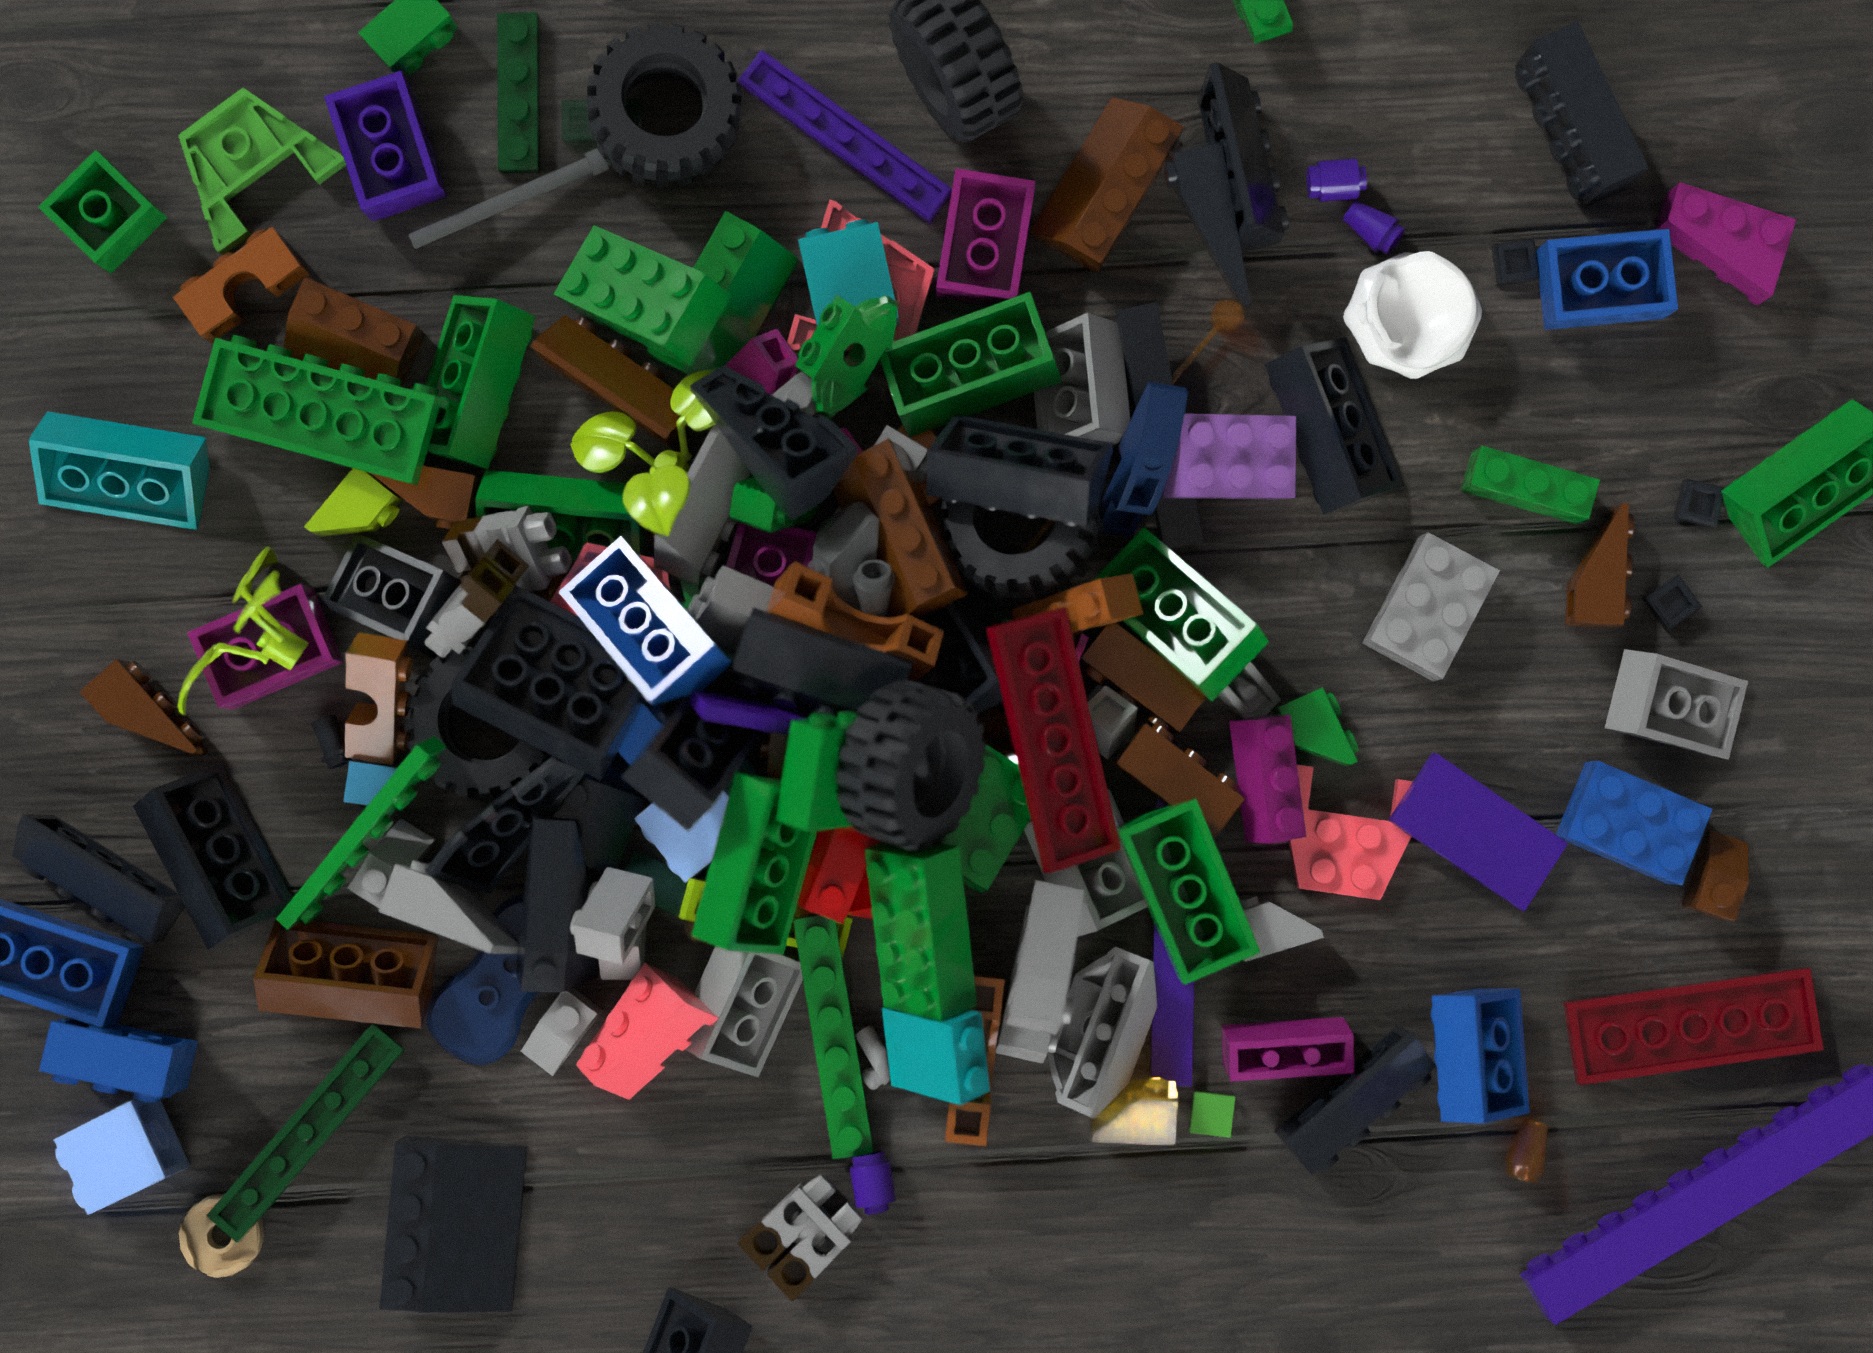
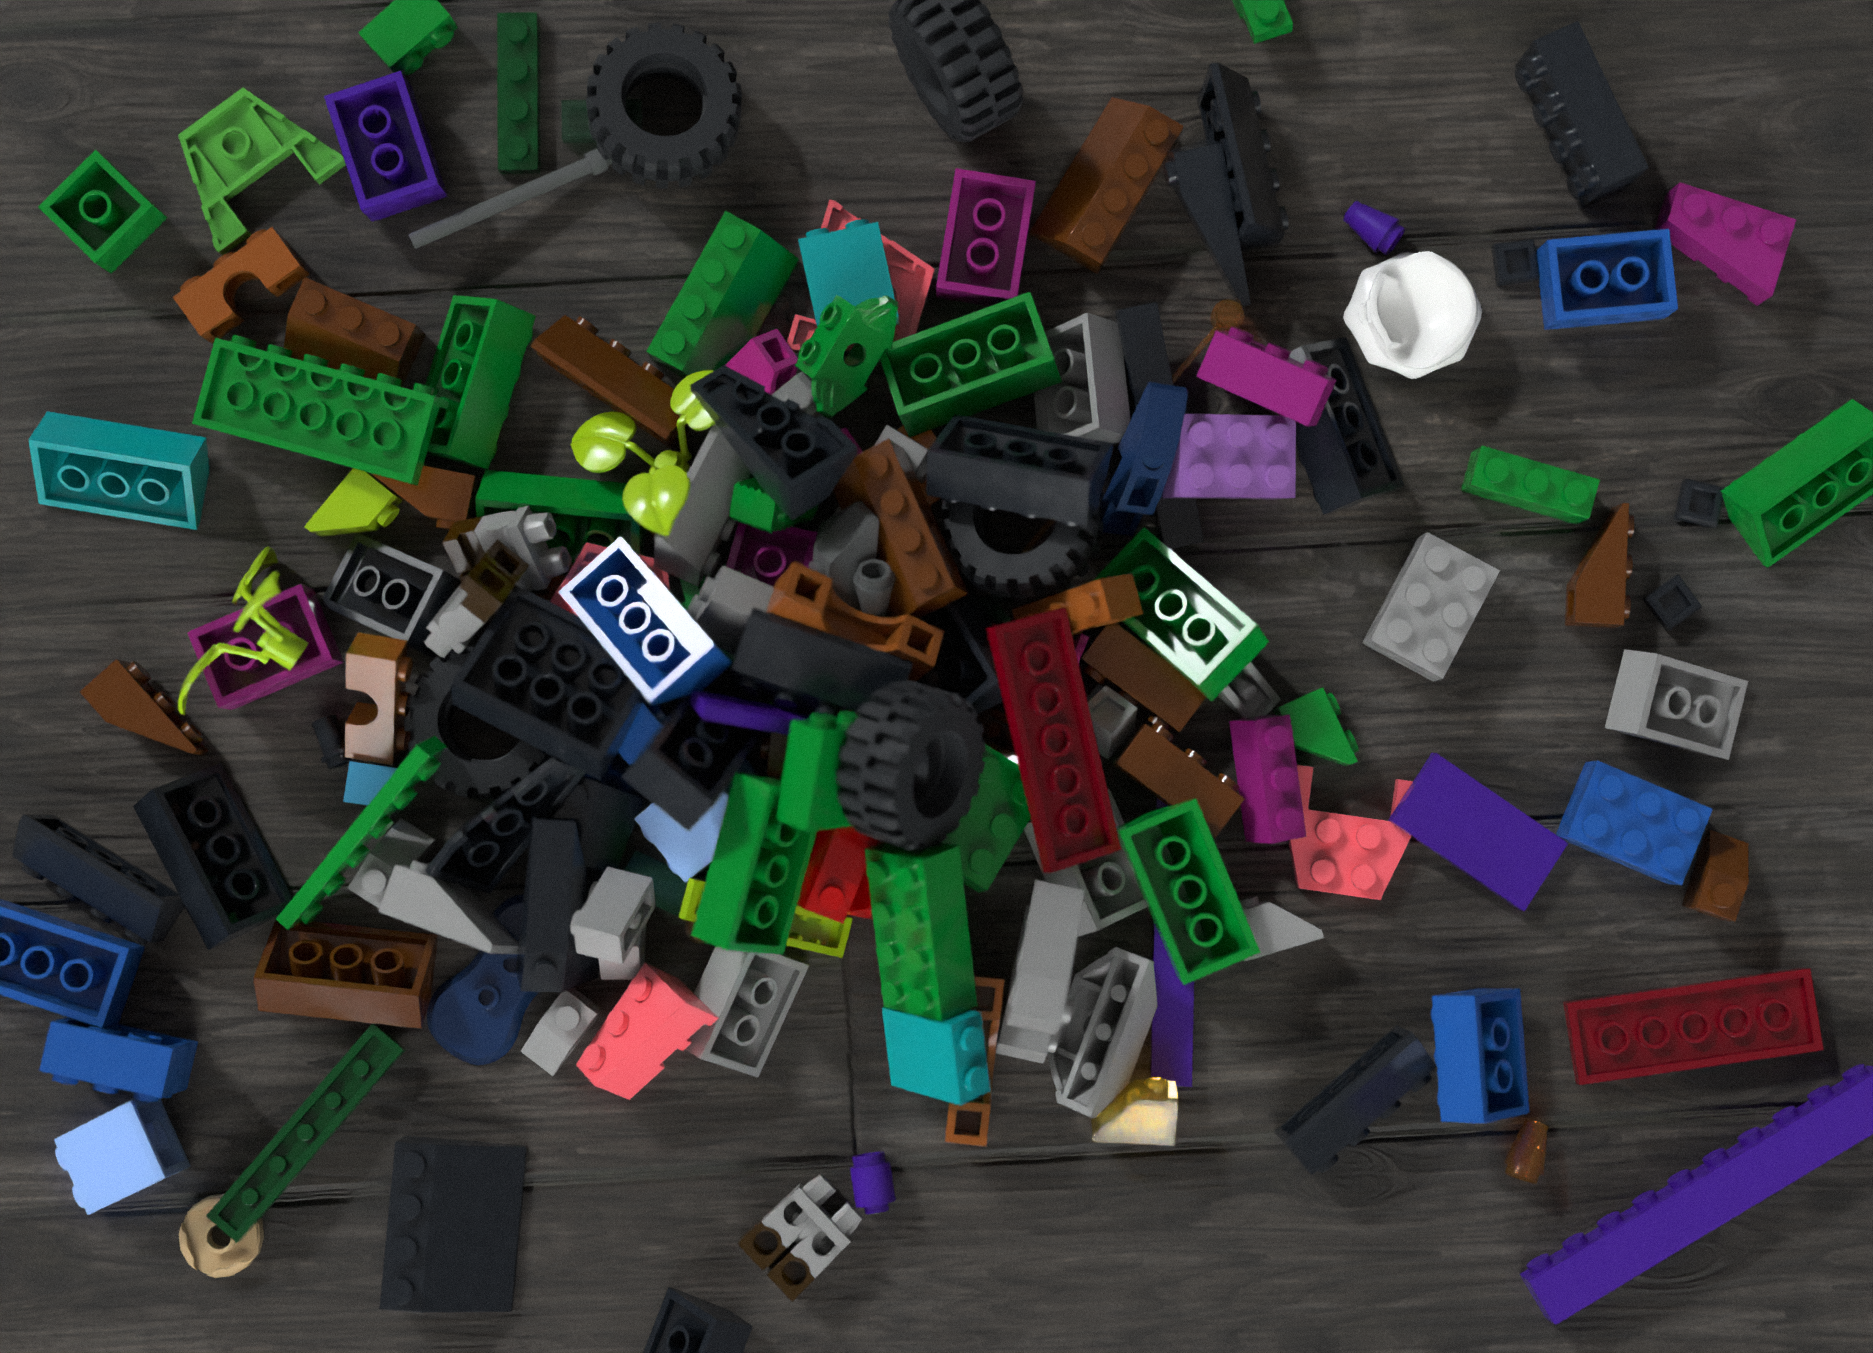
green brick [553,225,732,367] -> none
dark purple tile [737,49,952,225] -> none
green plate [793,913,874,1159] -> none
light grey arm [855,1026,890,1090] -> none
bright green tile [1188,1090,1235,1138] -> none
magenta brick [1221,1017,1354,1082] -> none
dark purple brick [1306,158,1367,202] -> none
none -> magenta wedge [1196,326,1336,426]

